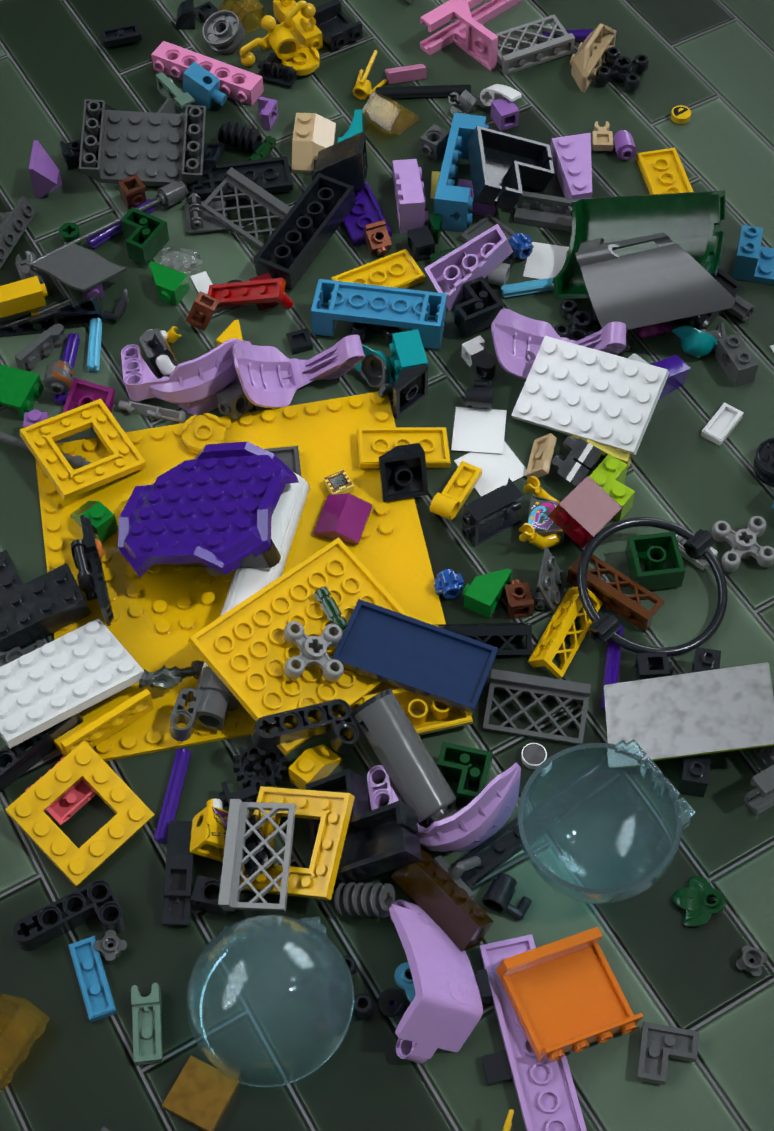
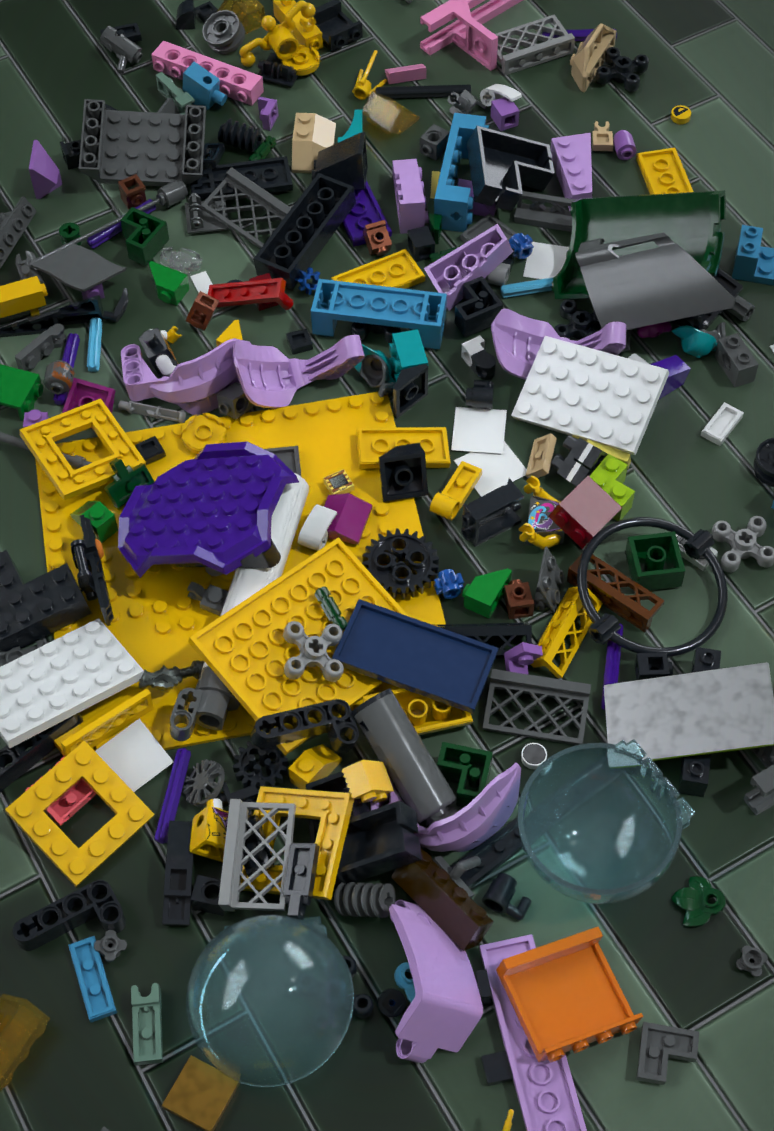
none -> white sticker [95,718,173,792]
none -> dark grey piece [100,25,143,73]
none -> dark green hinge [104,458,154,508]
none -> black tile [135,436,166,465]
none -> dark grey wheel [183,759,225,807]
none -> dark grey plate [187,582,228,616]
none -> hinge [283,843,320,920]
none -> blue gear [295,267,321,295]
none -> white panel [298,504,337,551]
none -> yellow brick [342,760,394,803]
none -> black gear [362,528,439,599]
none -> medium lavender bracket [504,642,543,675]

